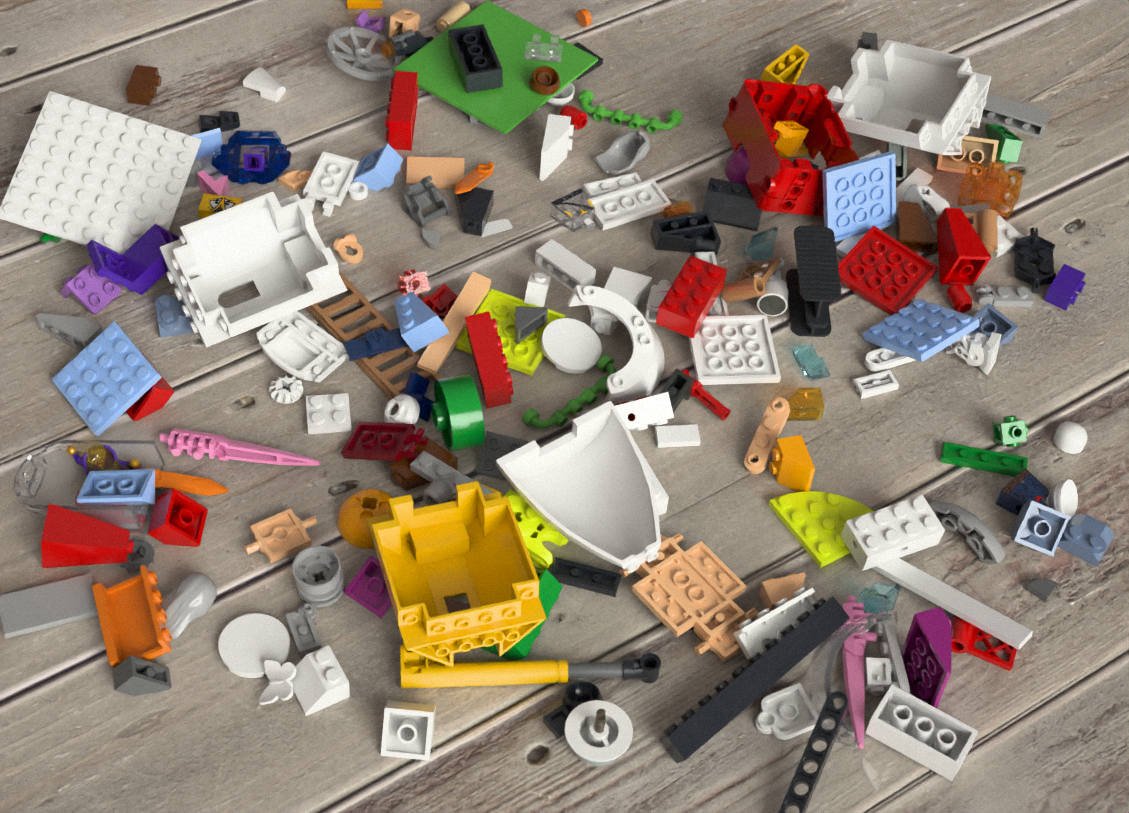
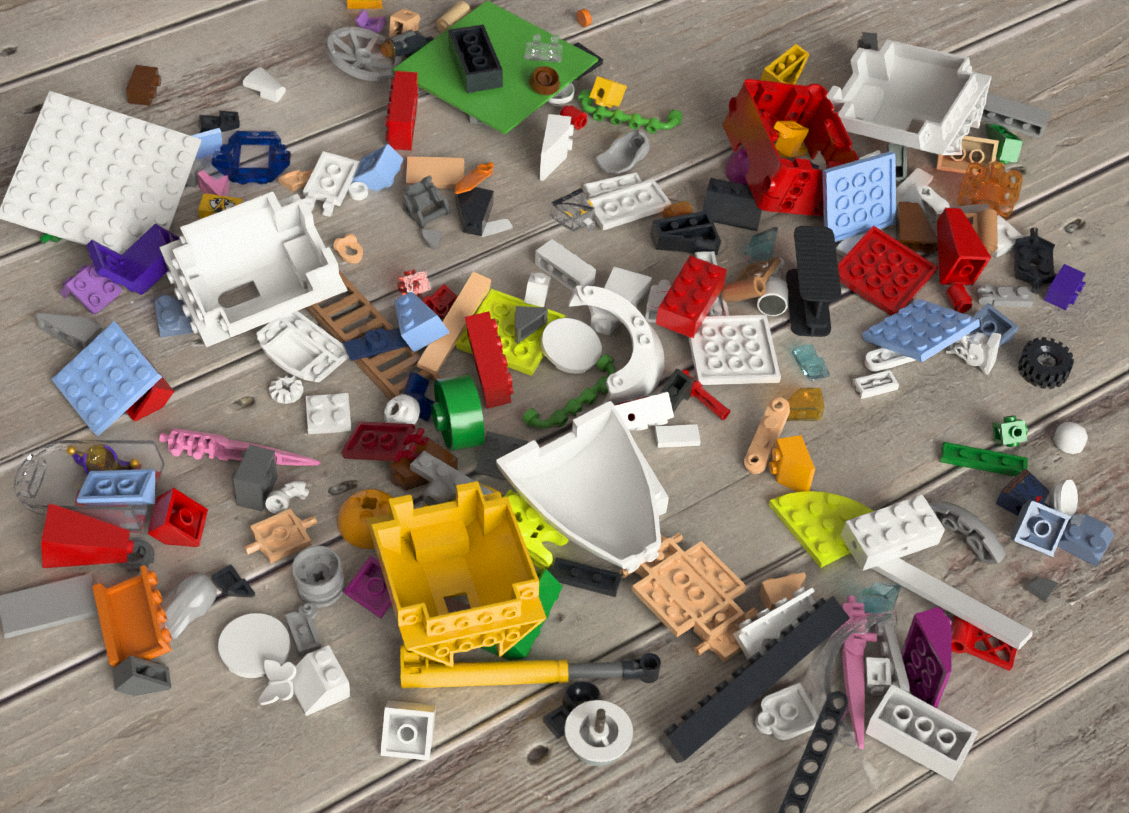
orange piece [147,468,228,496] -> none
dark purple leg [243,146,268,171] -> none
none -> black slope [211,564,255,598]
none -> dark grey container [232,445,278,512]
none -> white arm [266,481,309,514]
none -> yellow brick [590,76,627,108]
none -> black bush [1018,337,1074,389]

